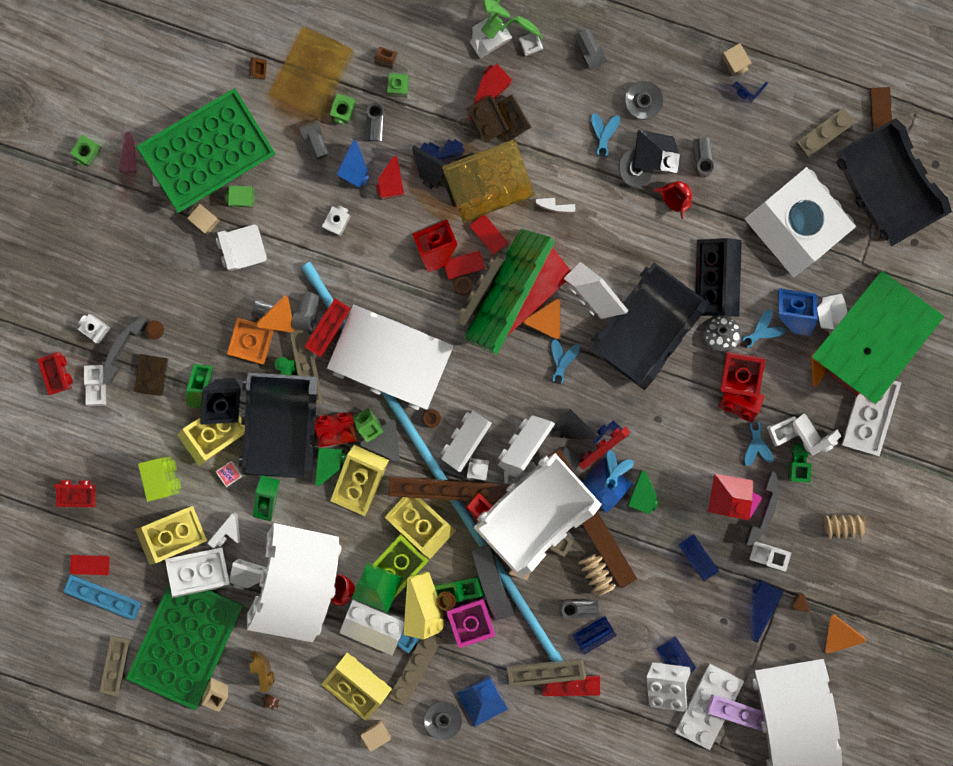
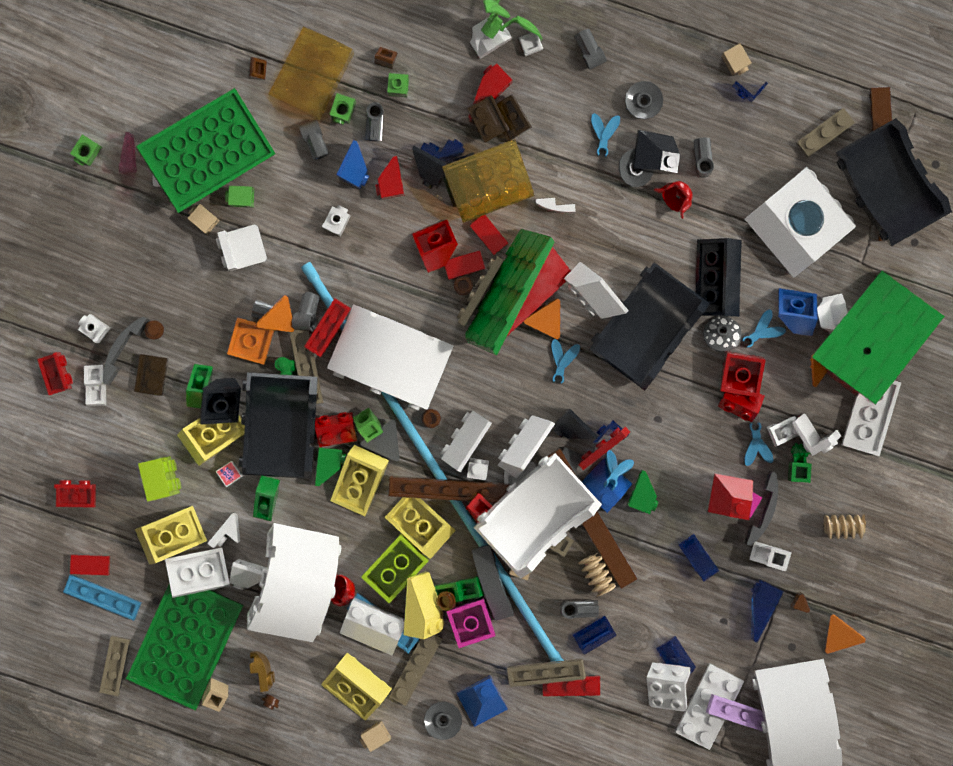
green slope [352,562,402,613] -> none

